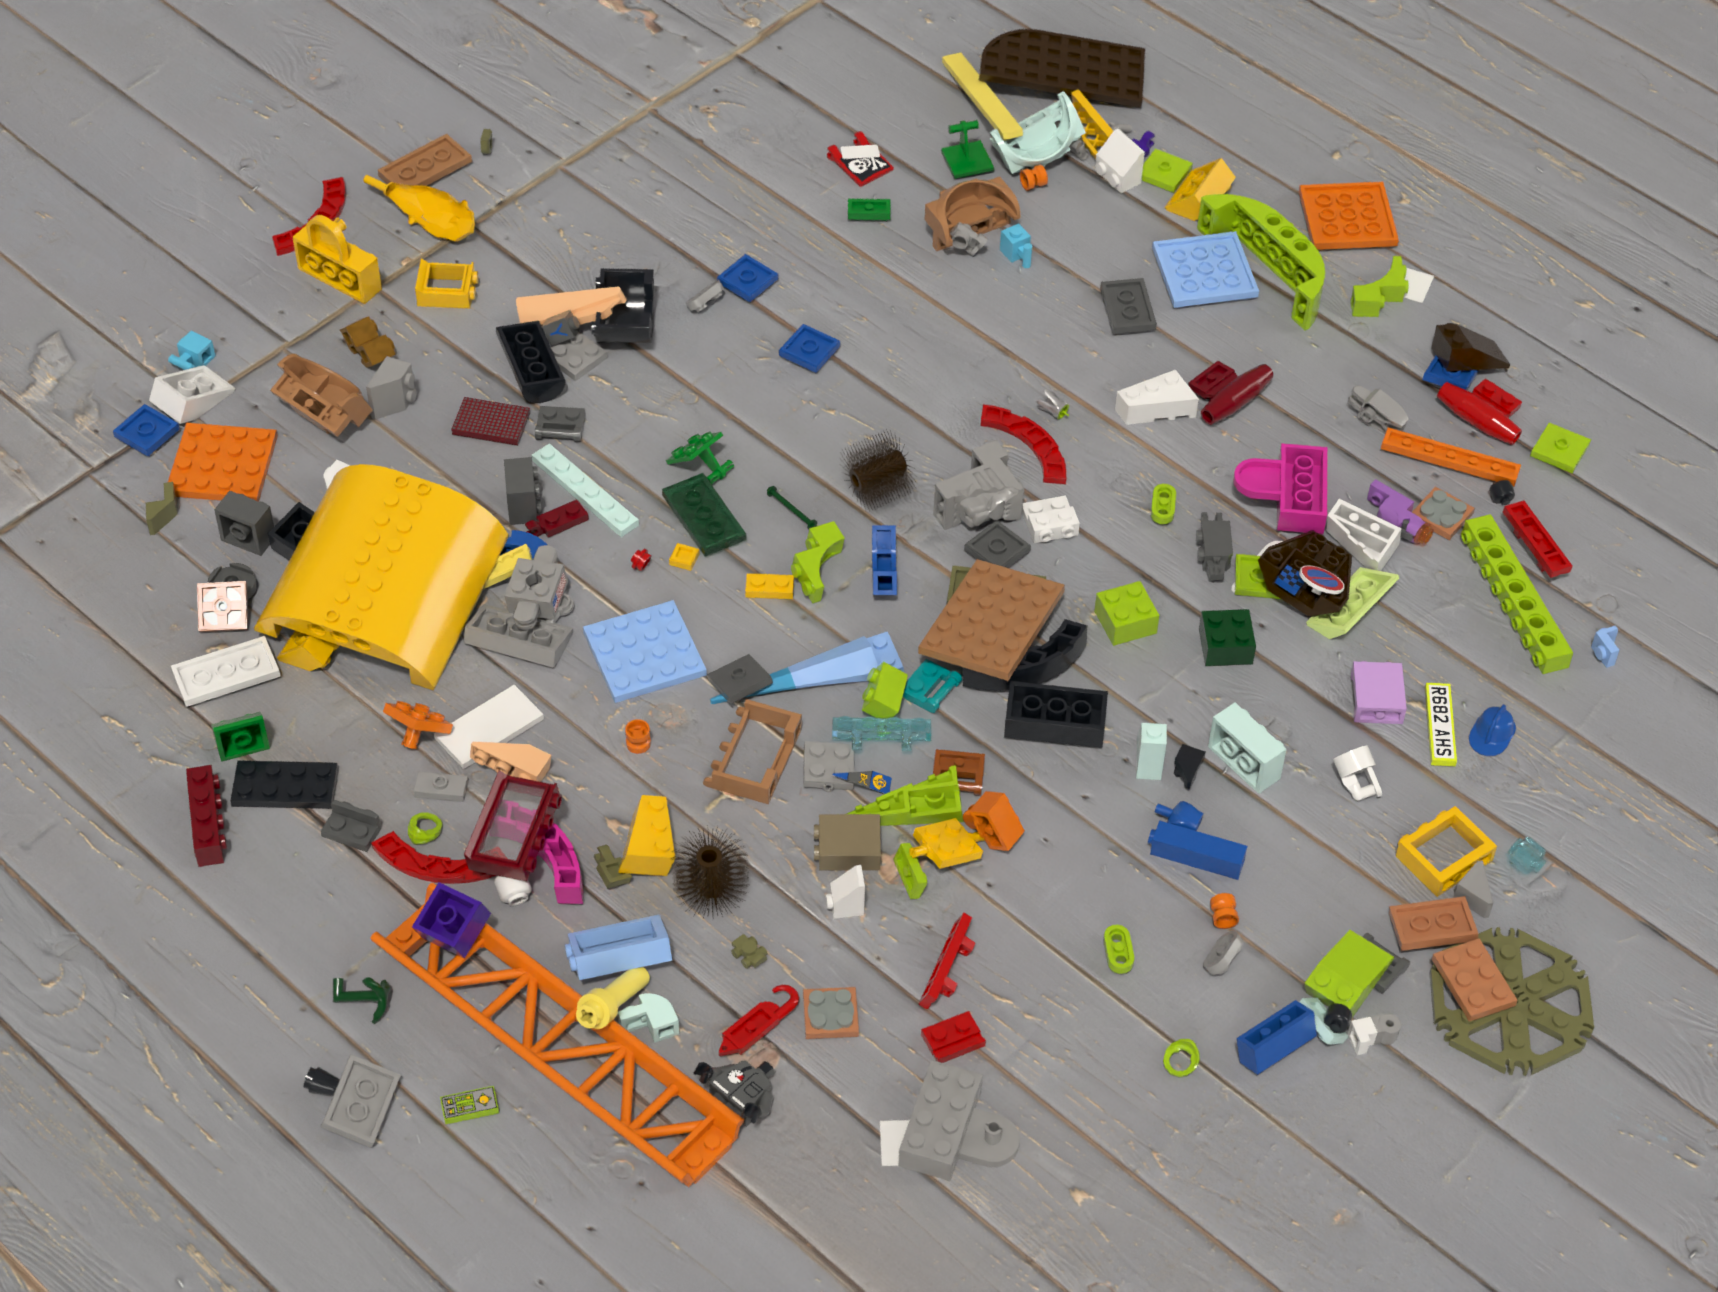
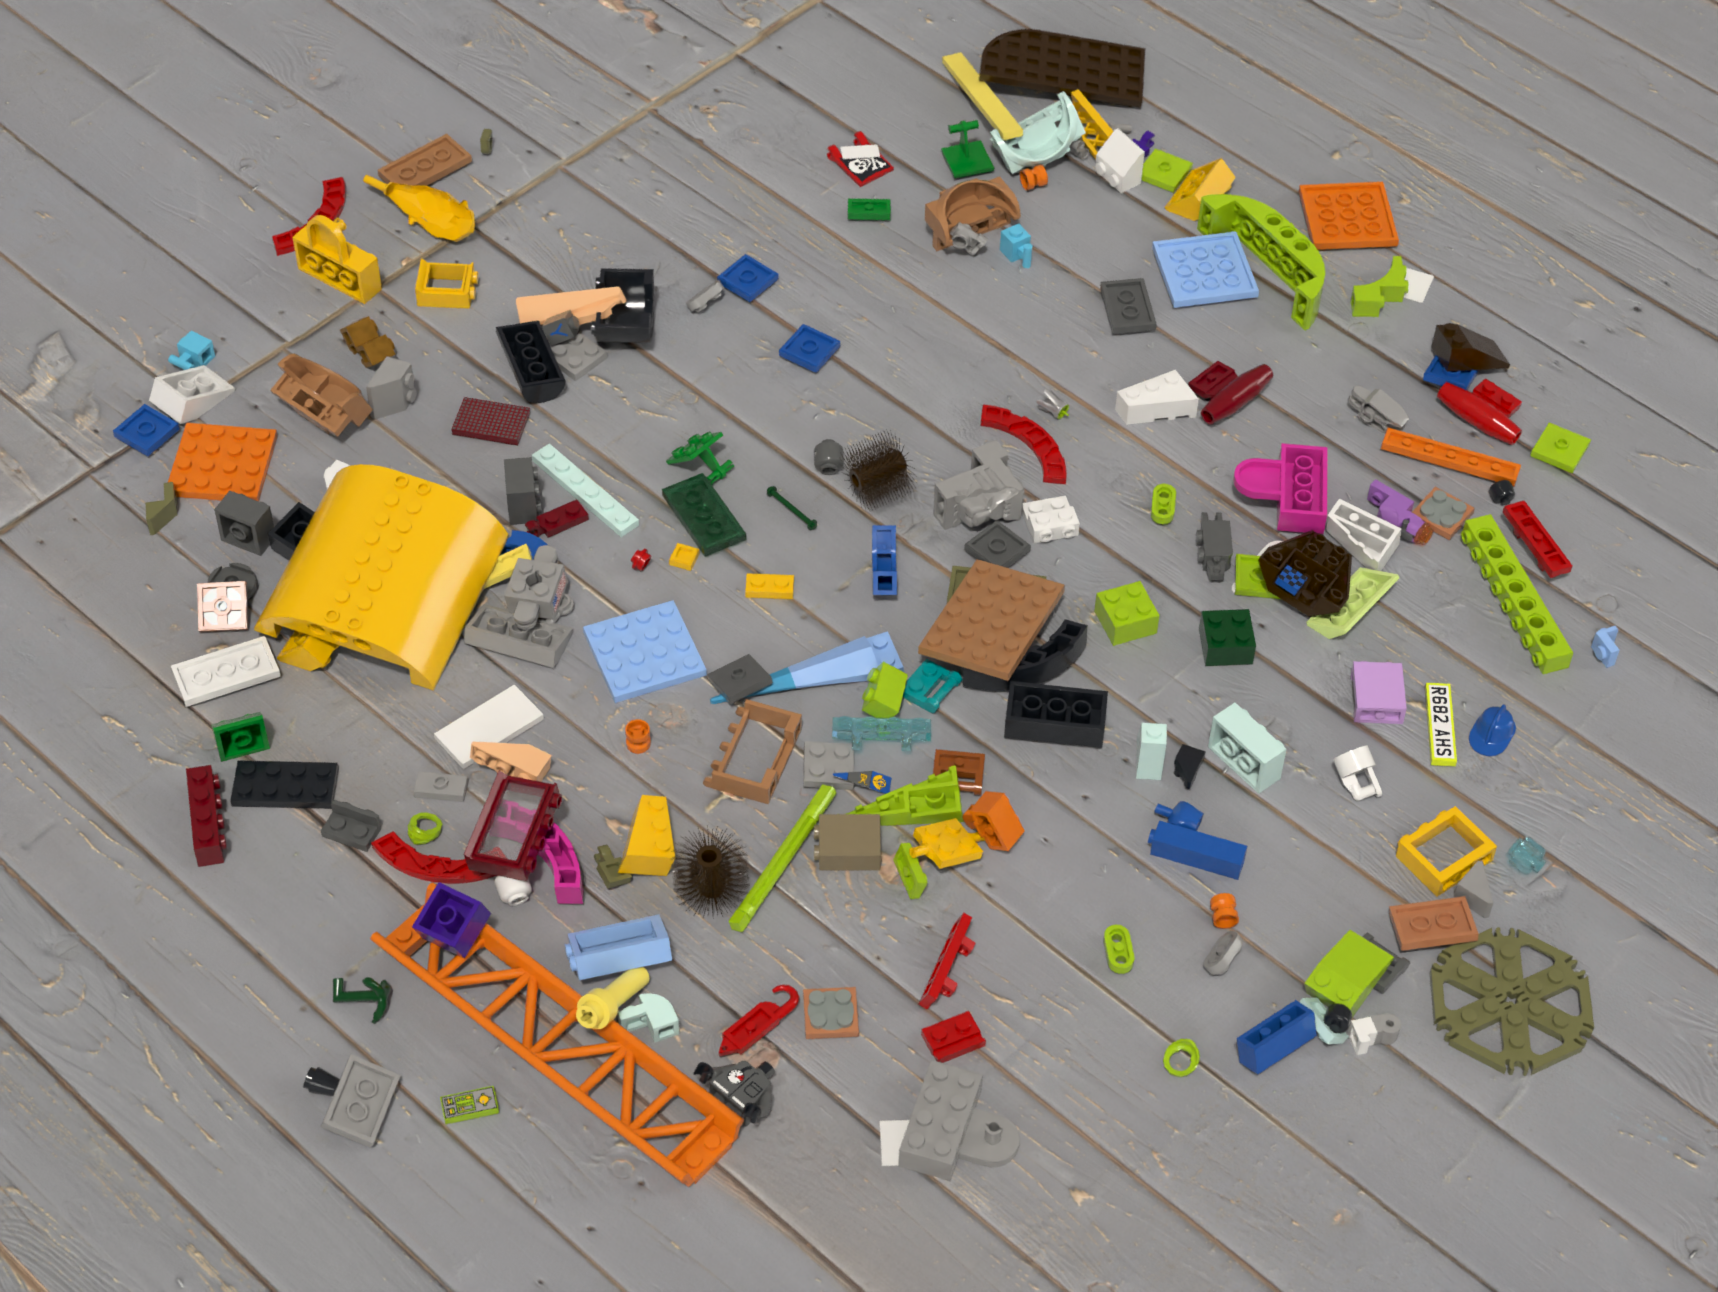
orange plate [383,701,453,749] -> none
dark grey plate [535,406,585,442] -> none
olive piece [731,934,768,969] -> none
lime arch [791,521,845,604] -> none
white slope [826,865,865,919] -> none
piece [1299,565,1344,595] -> none
nougat plate [1432,938,1517,1022] -> none
none -> lime piece [728,784,837,932]
none -> dark grey head [814,439,844,475]

